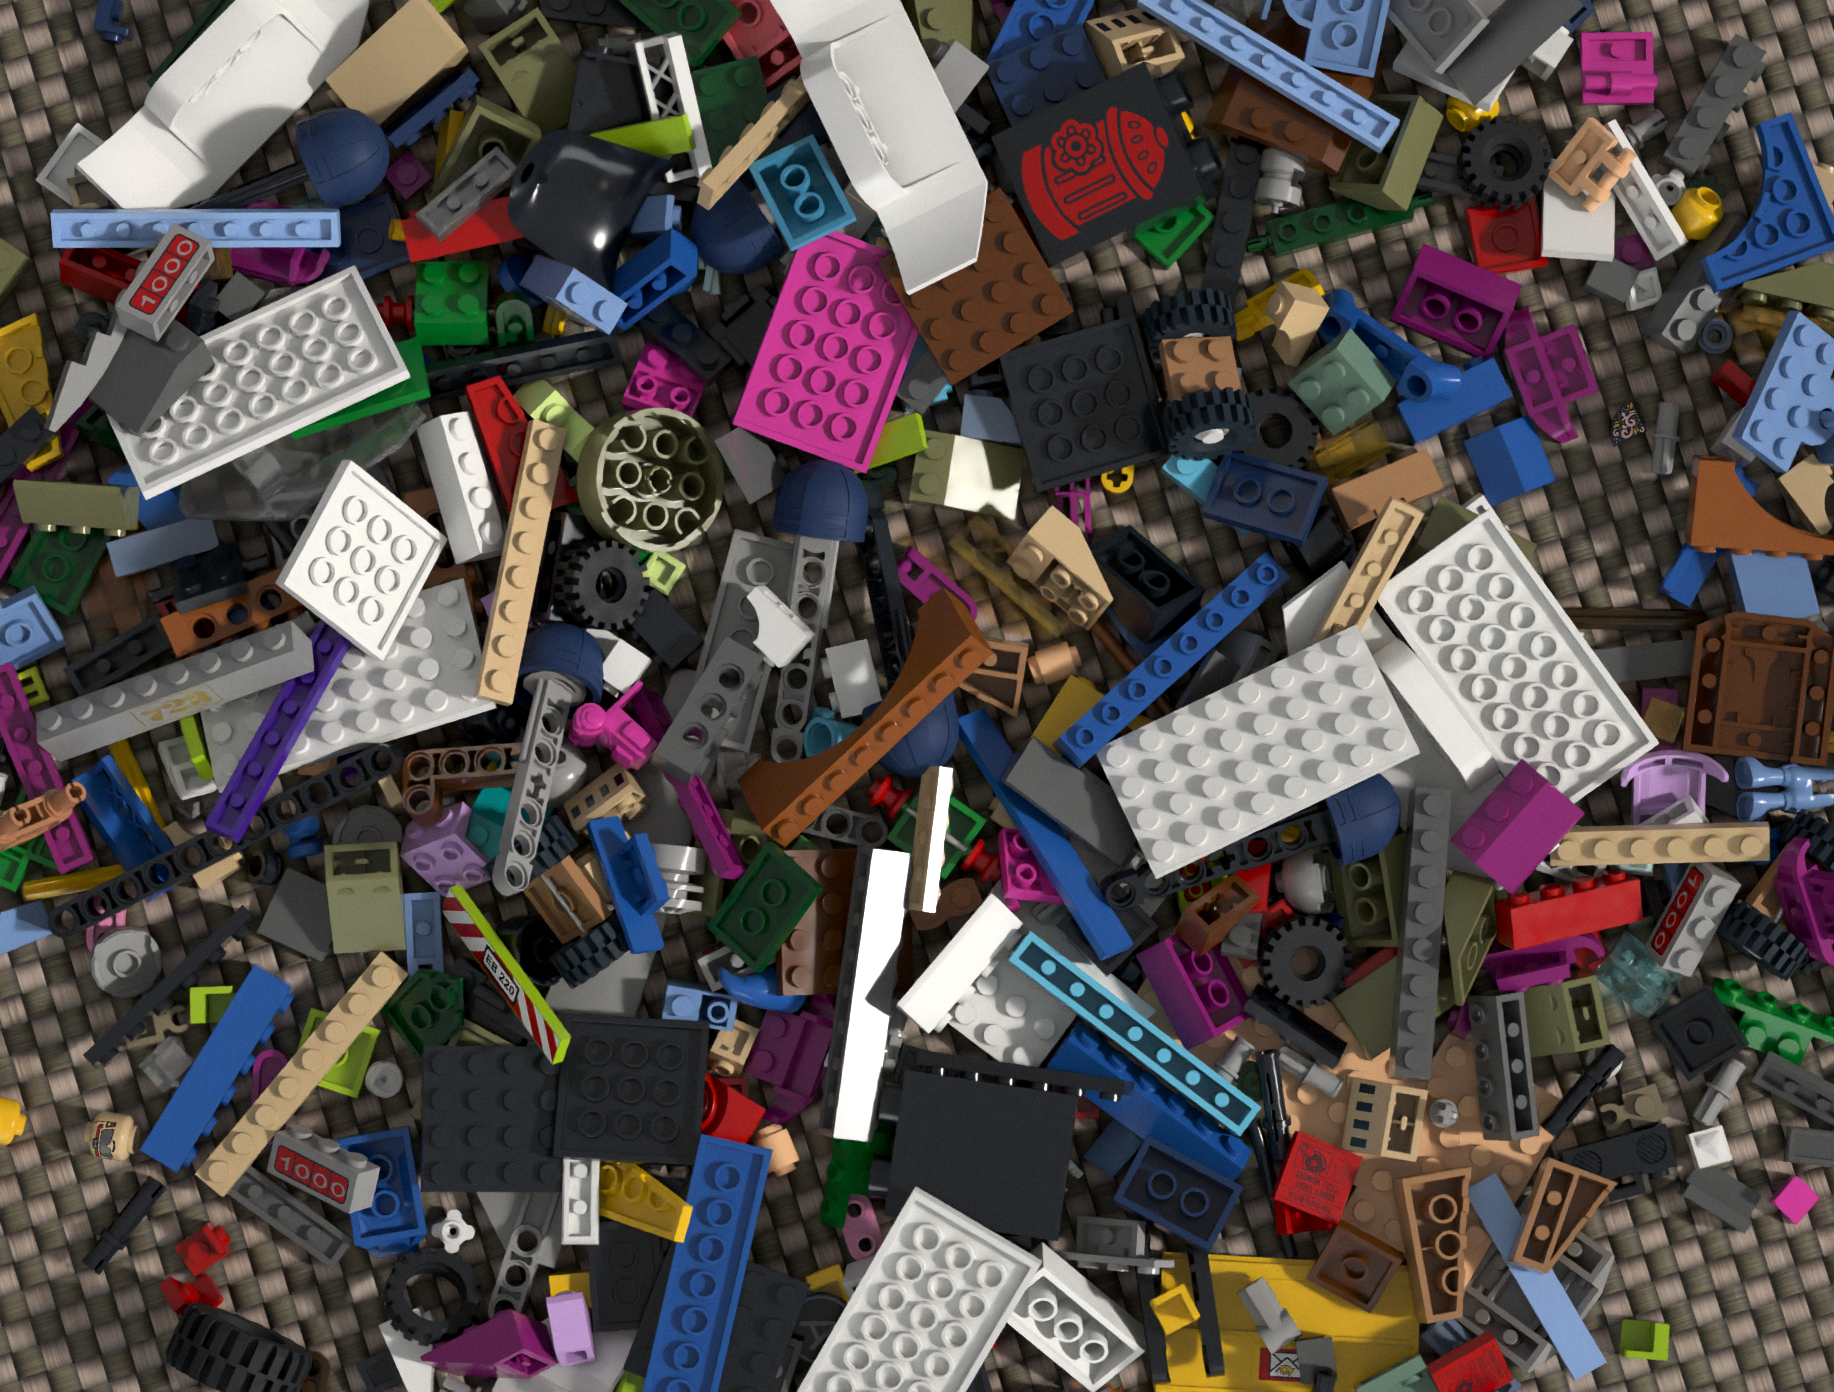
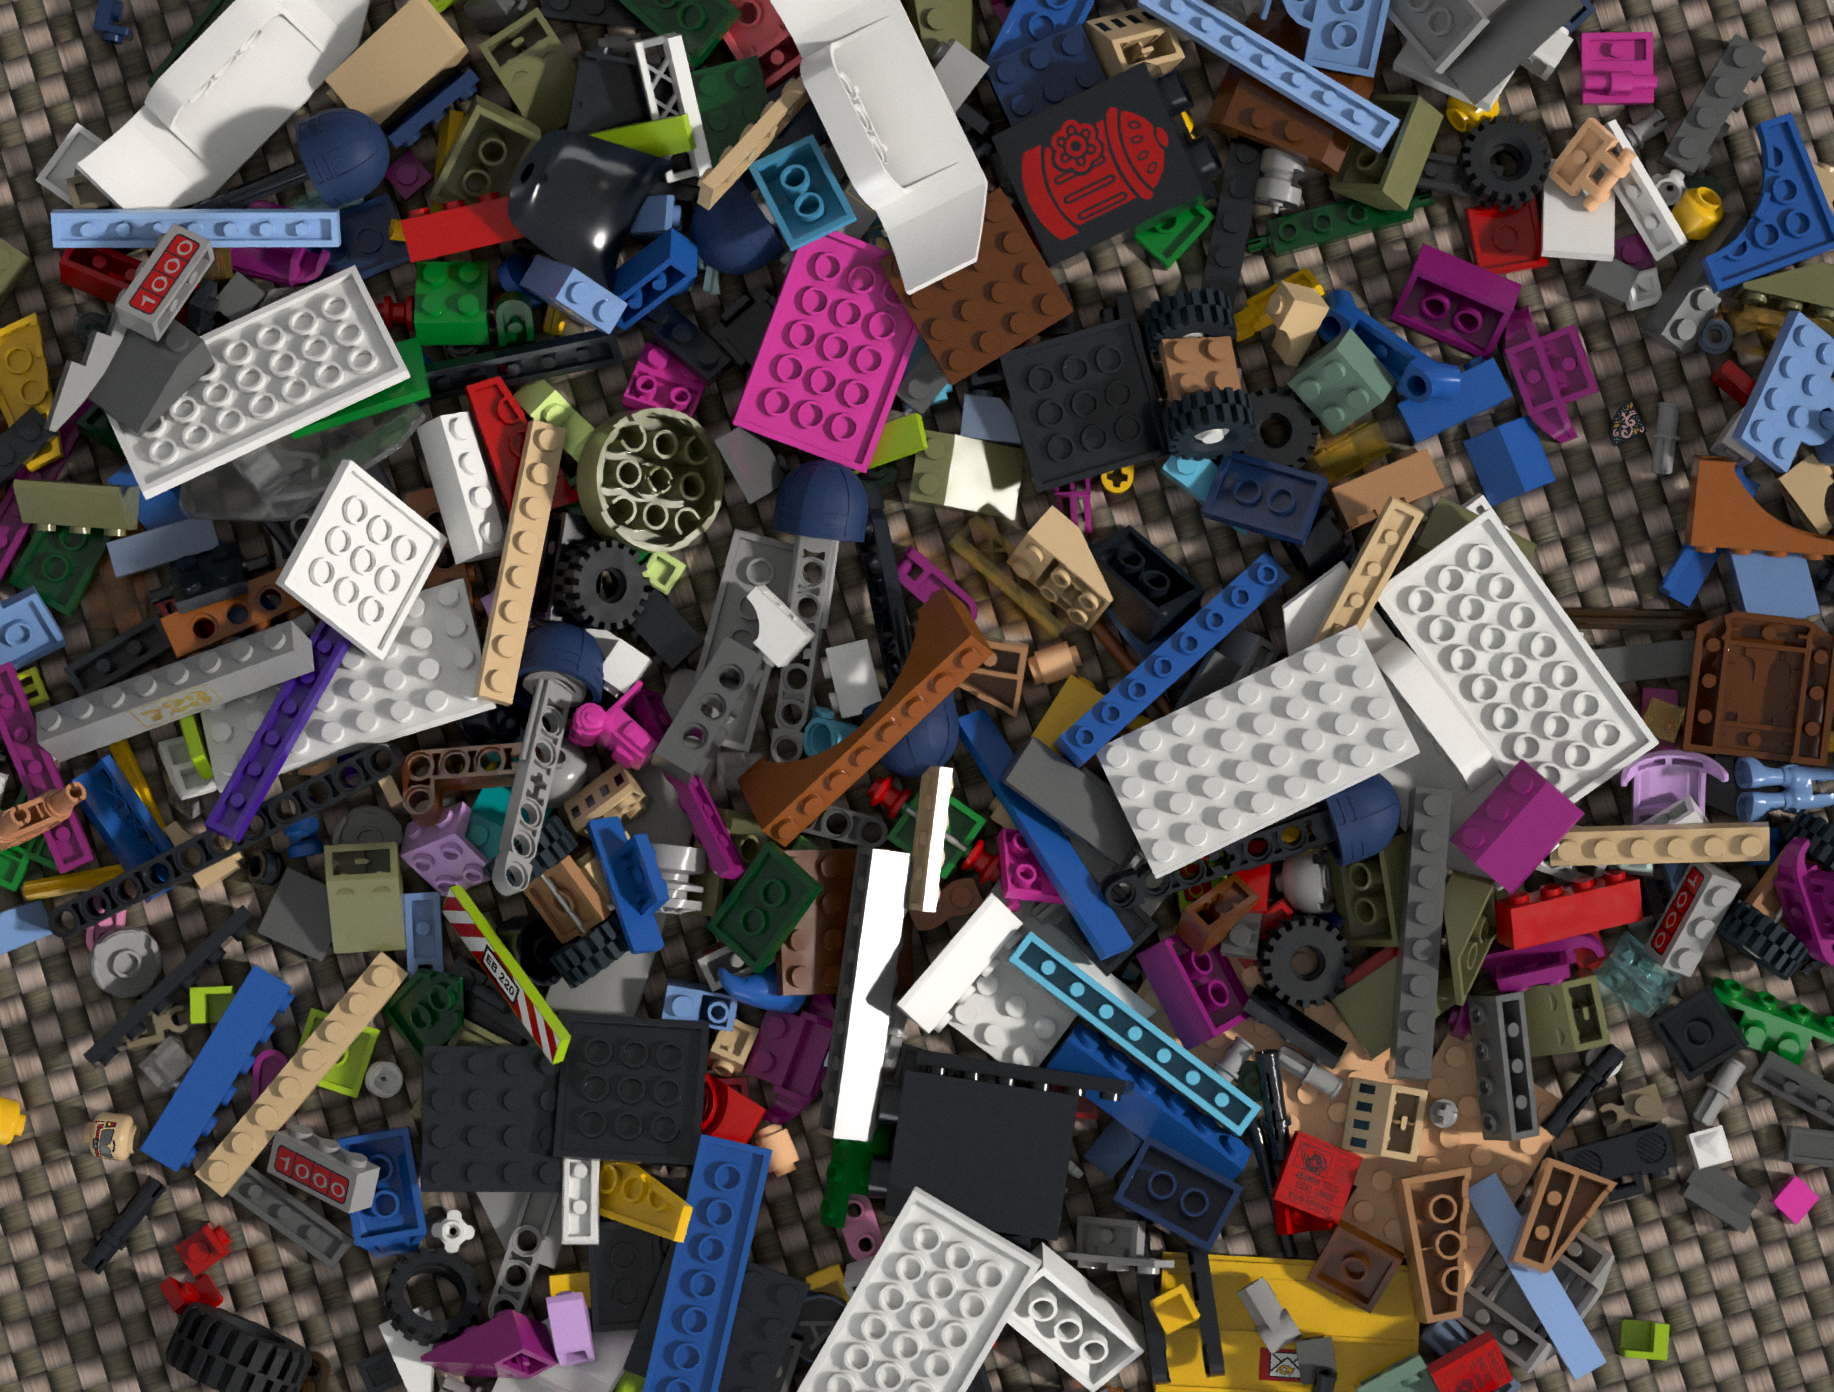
flat silver tile [415,146,518,243] -> none

